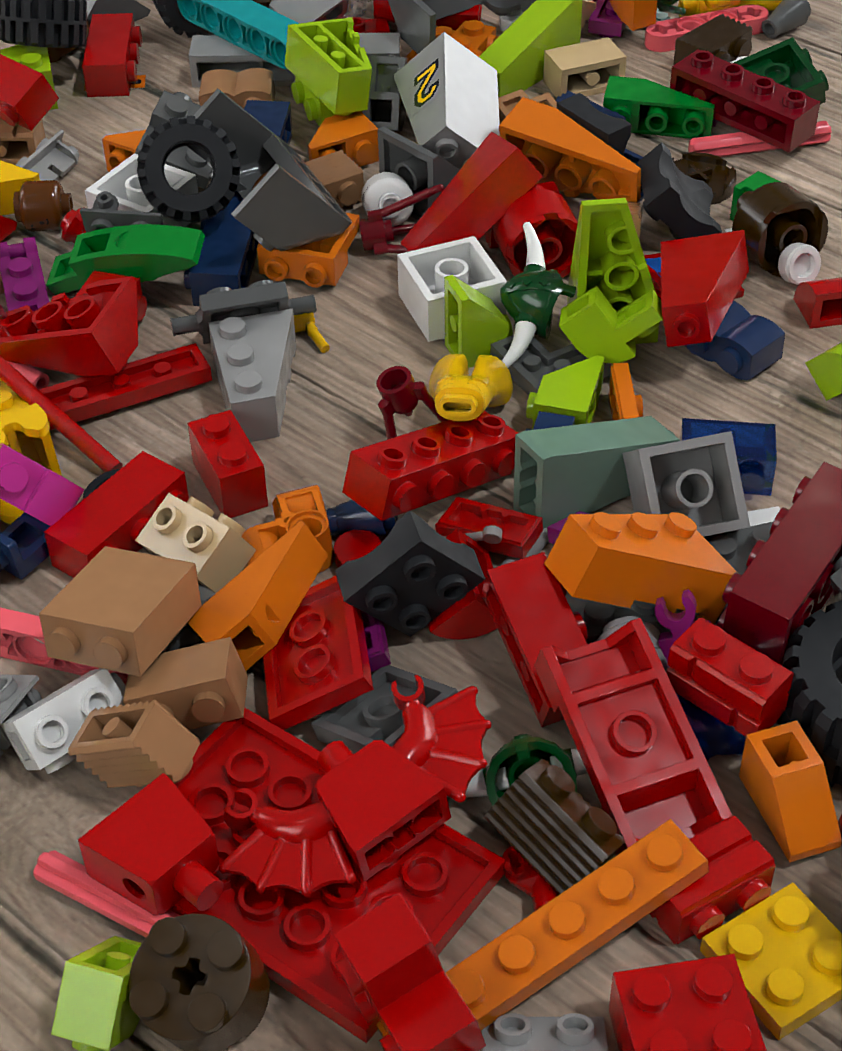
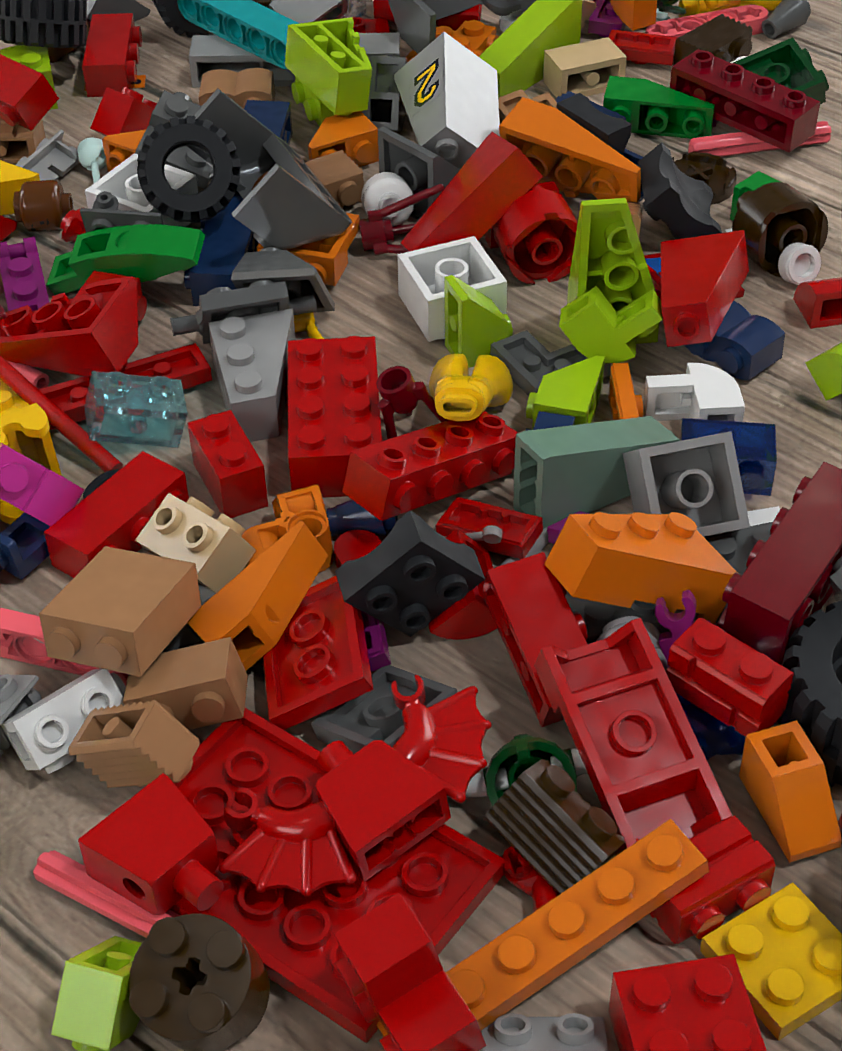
dark green helmet [500,222,576,368] -> none
none -> light aqua hinge [77,137,106,183]
none -> clear light blue brick [84,371,188,448]
none -> red slope [90,87,157,136]
none -> dark grey slope [231,247,335,312]
none -> red brick [288,336,382,498]
none -> red plate [609,30,677,66]
none -> white brick [643,362,745,441]

